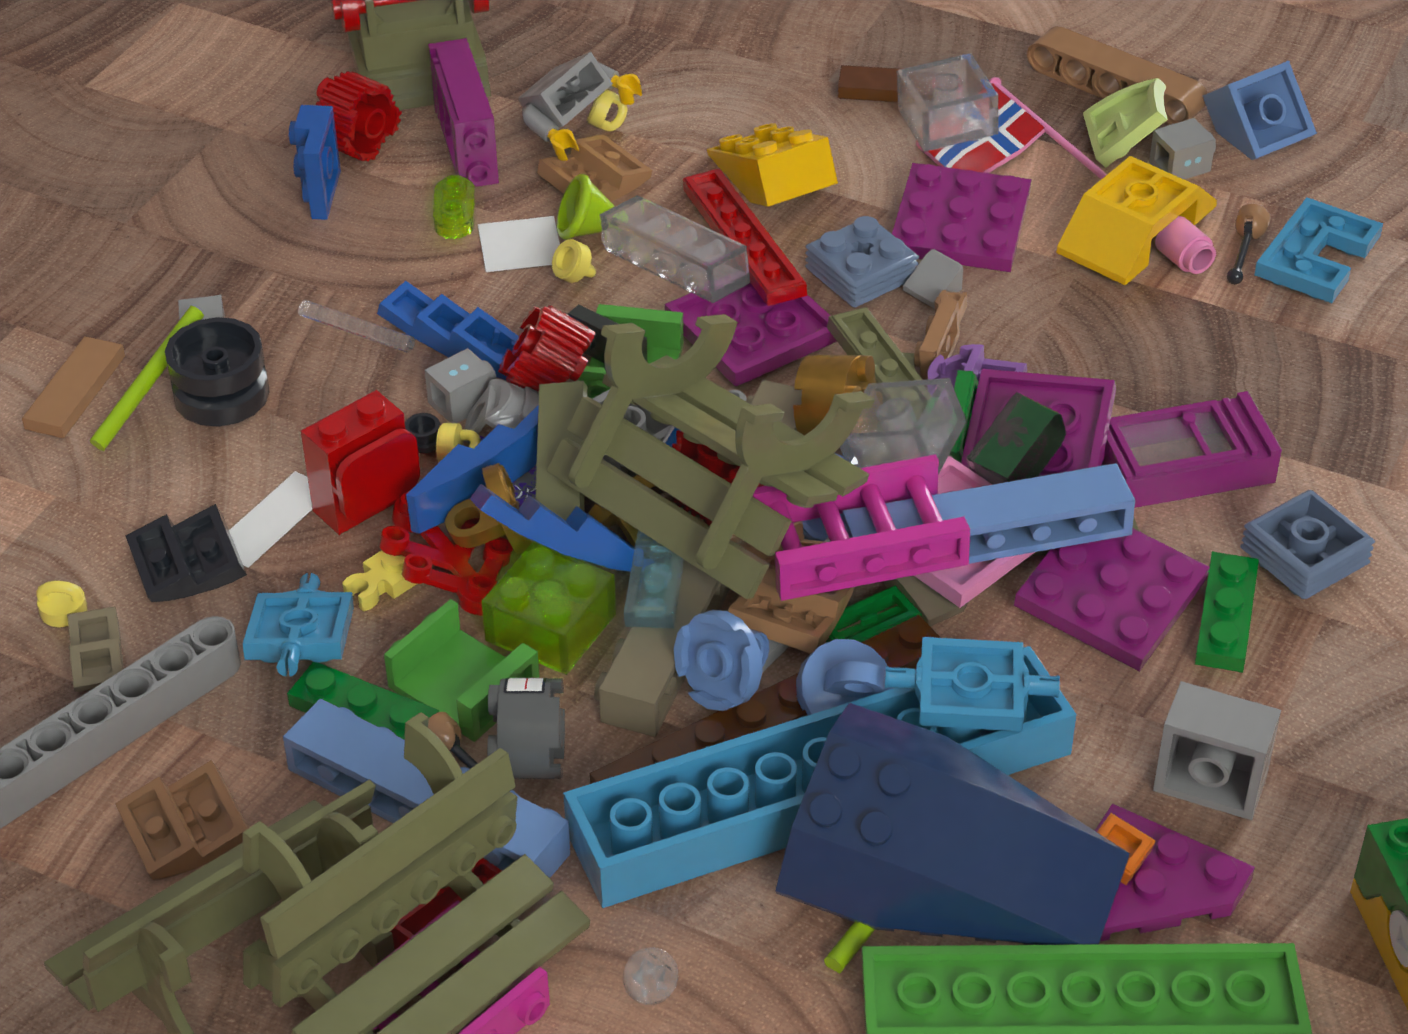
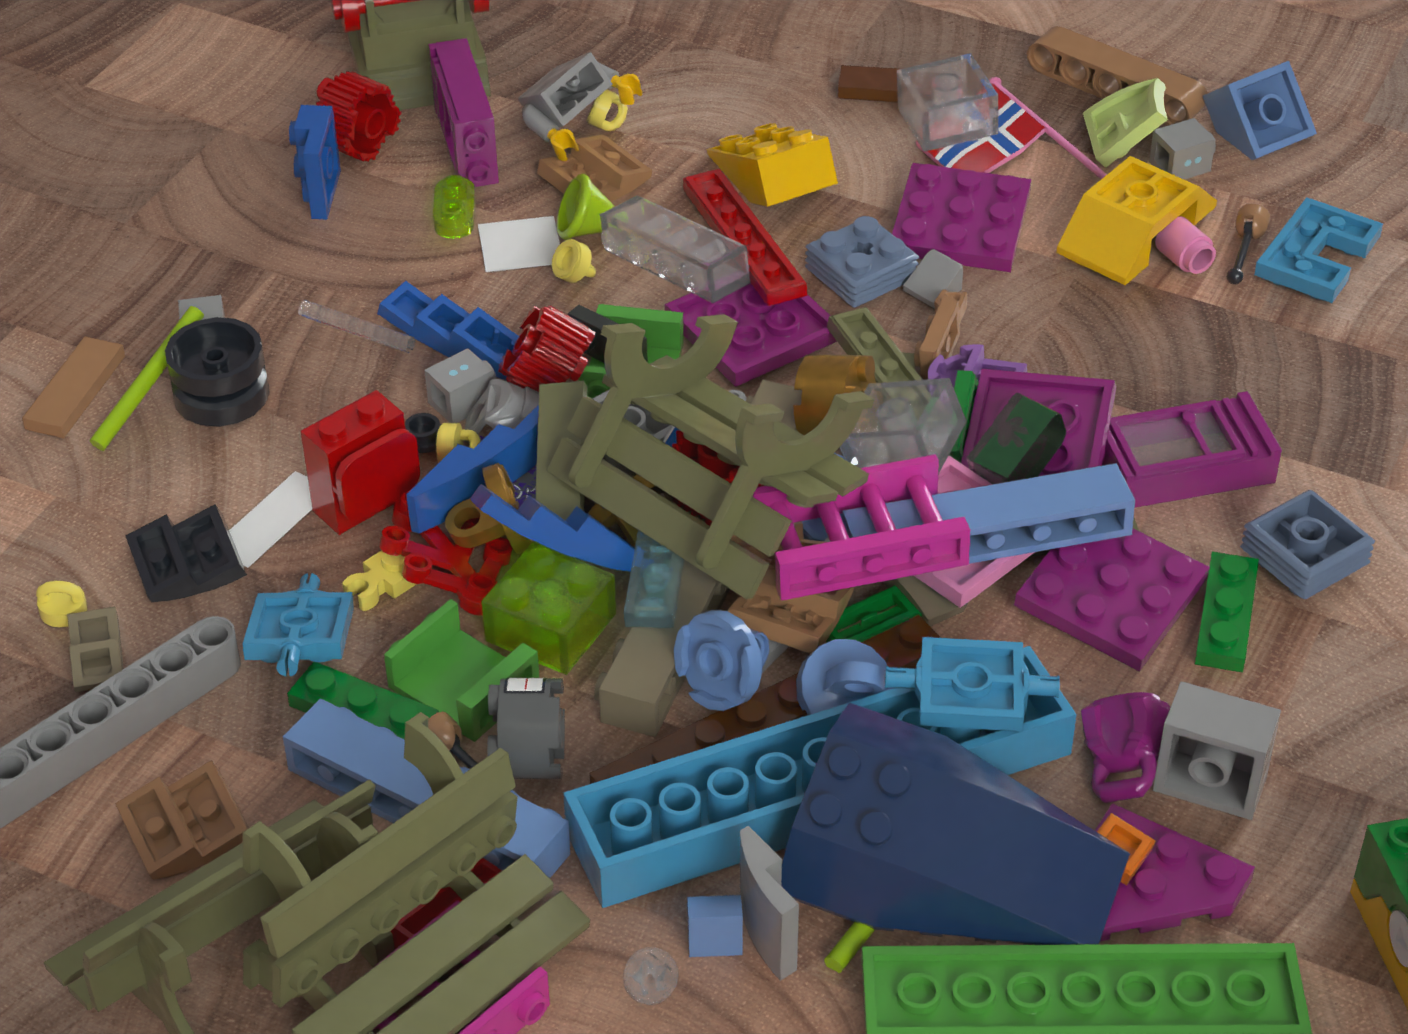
none -> medium blue brick [687,895,743,957]
none -> light grey slope [740,826,799,981]
none -> magenta piece [1081,692,1171,803]

